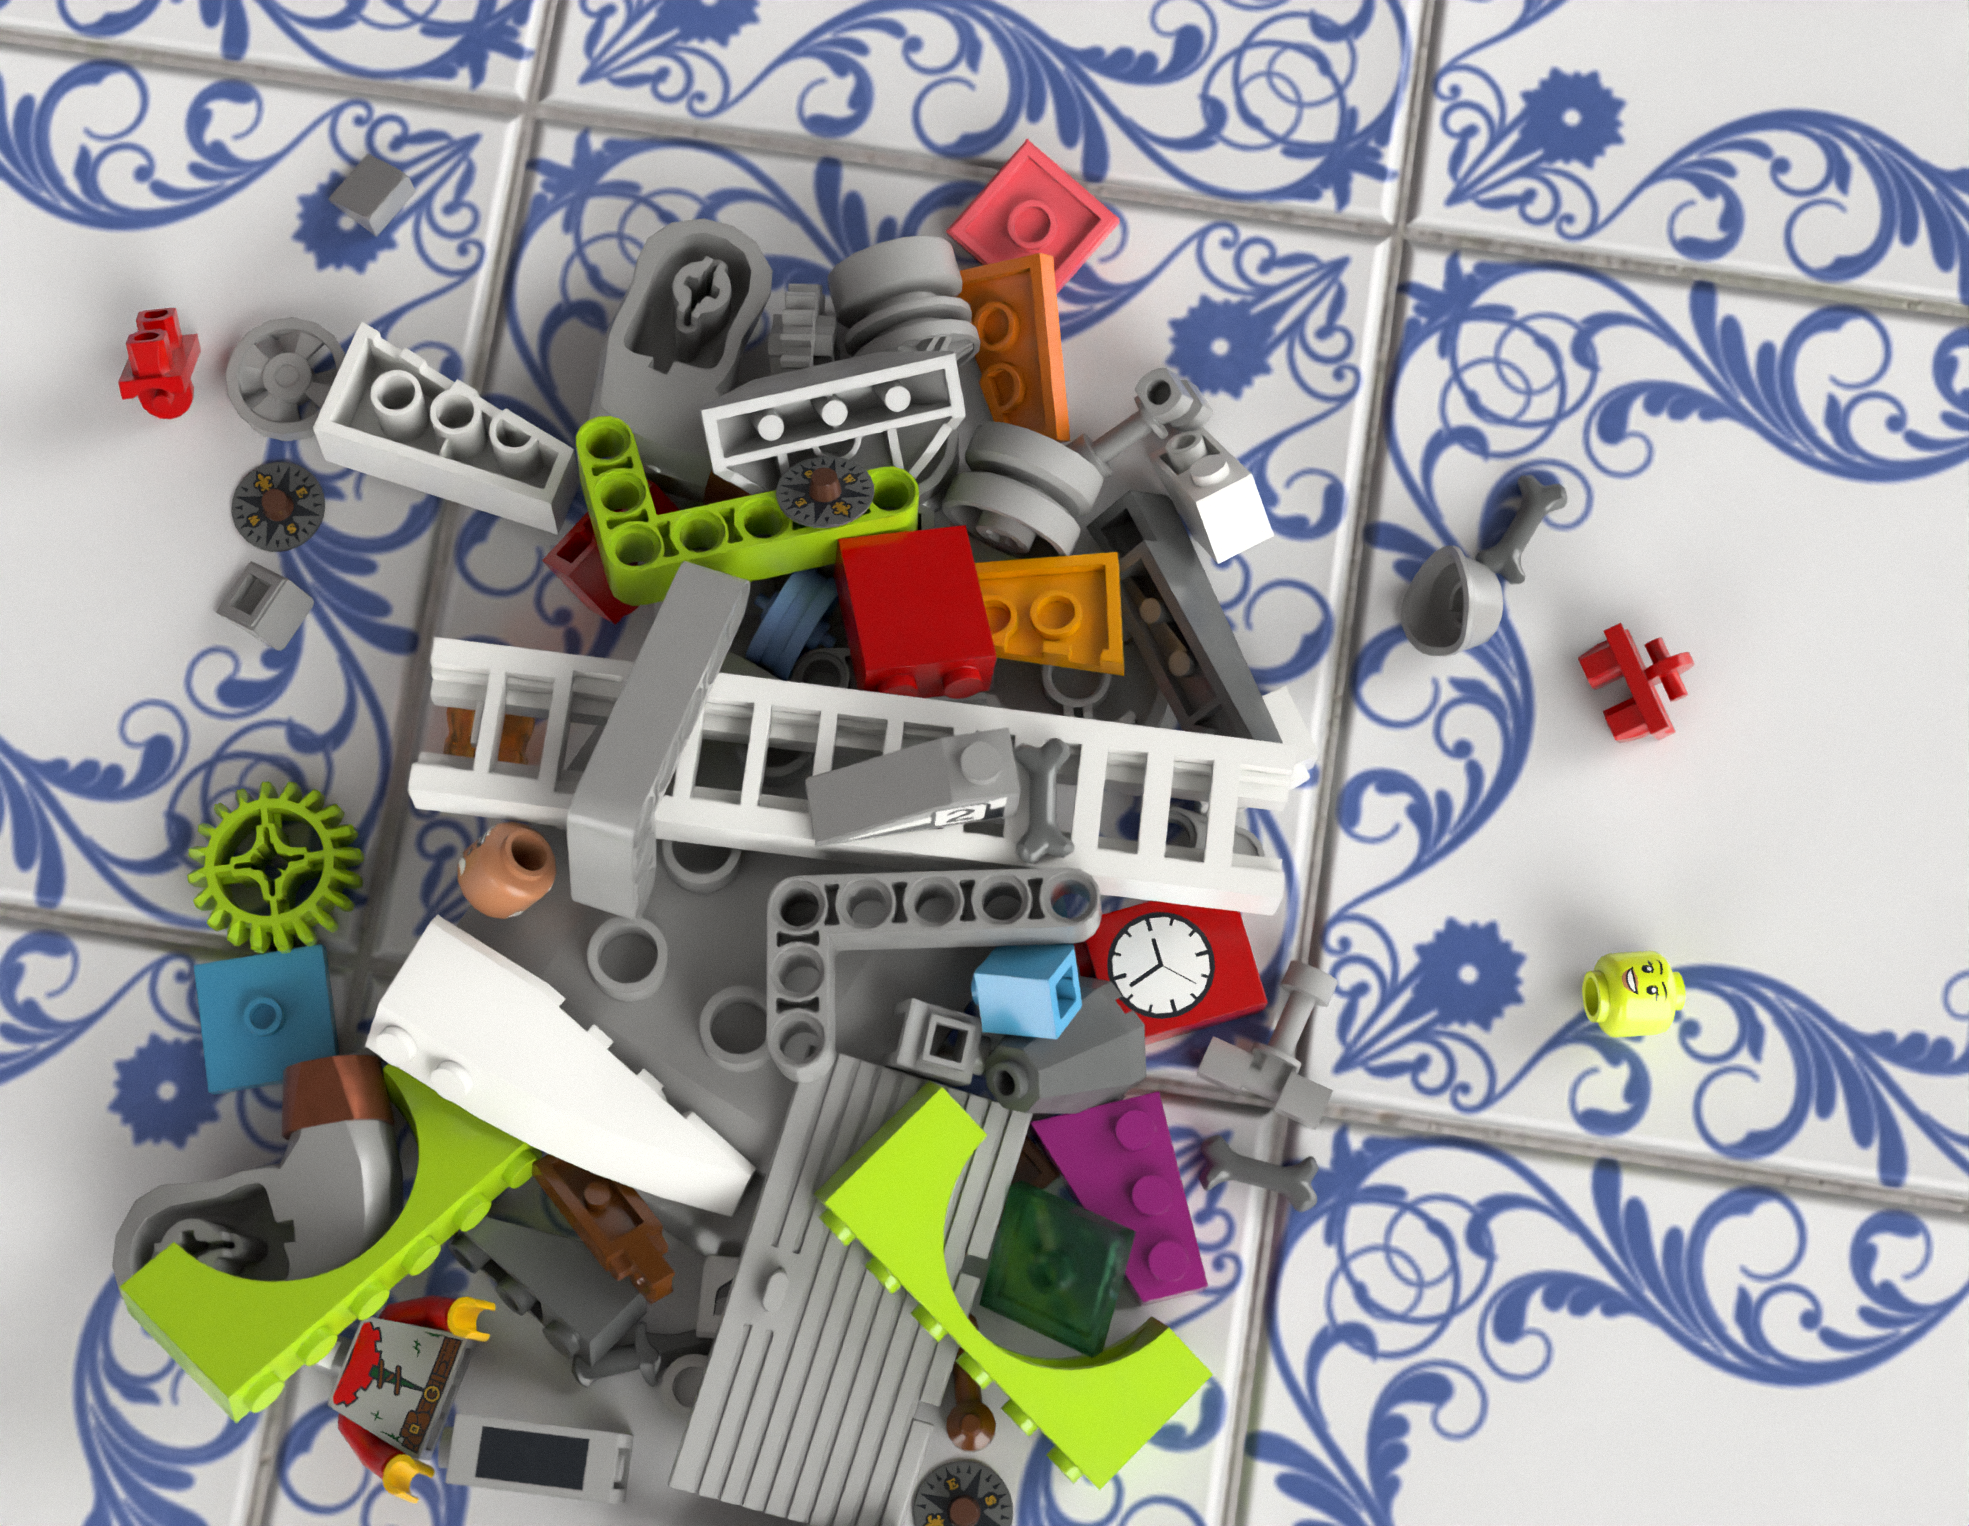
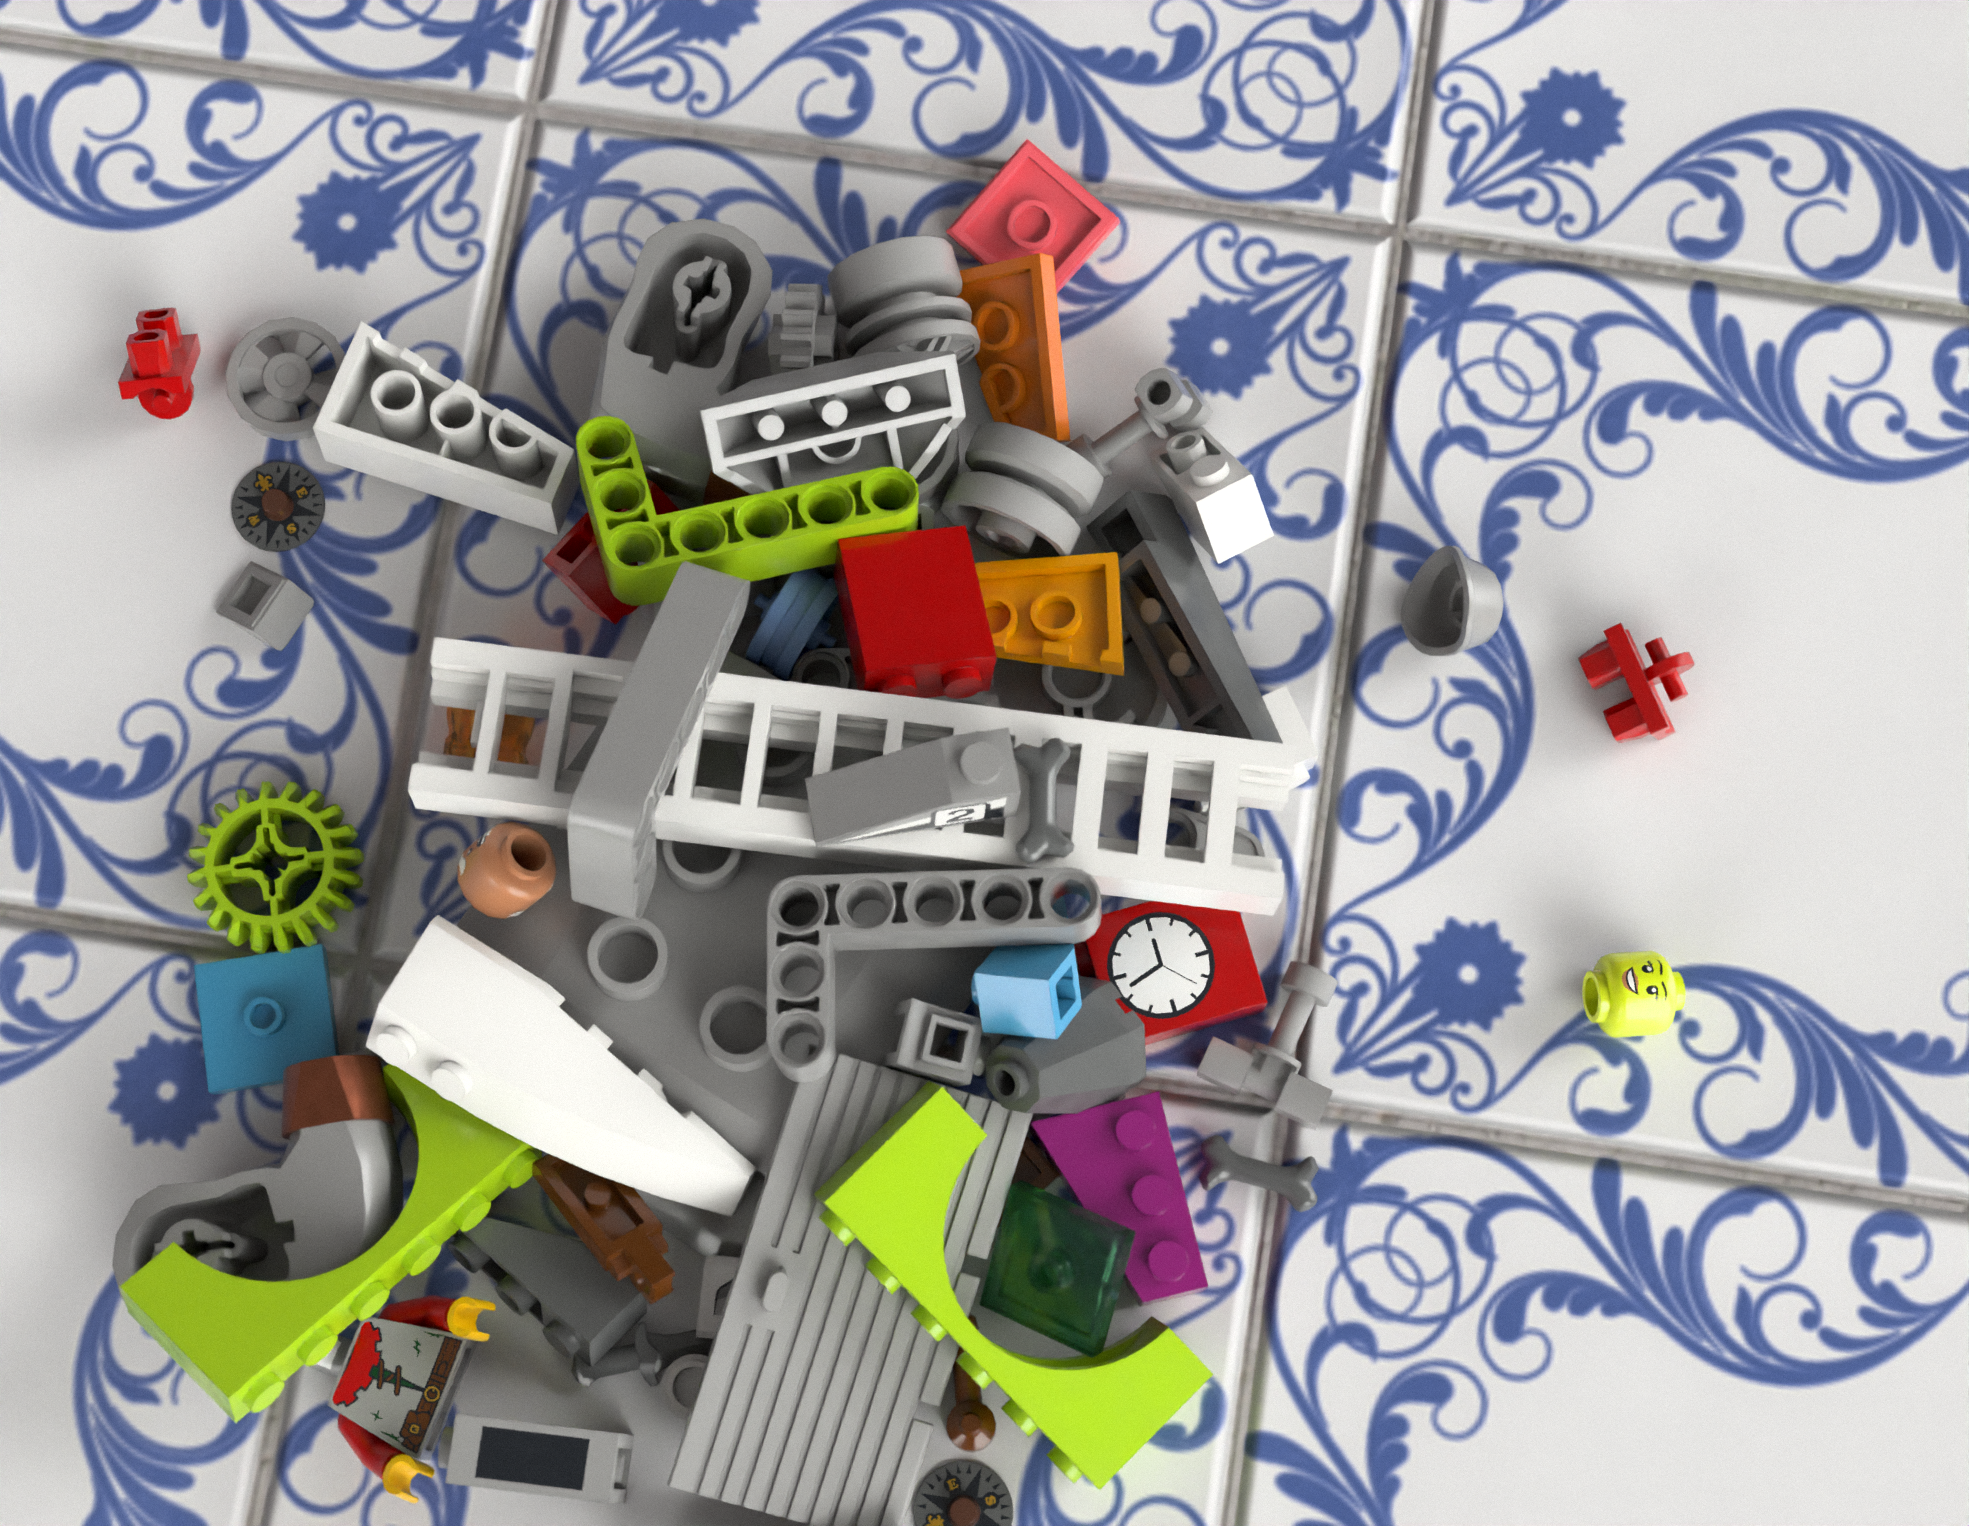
light grey slope [328,154,416,237] -> none
piece [776,456,874,528] -> none
dark grey piece [1475,475,1568,585] -> none

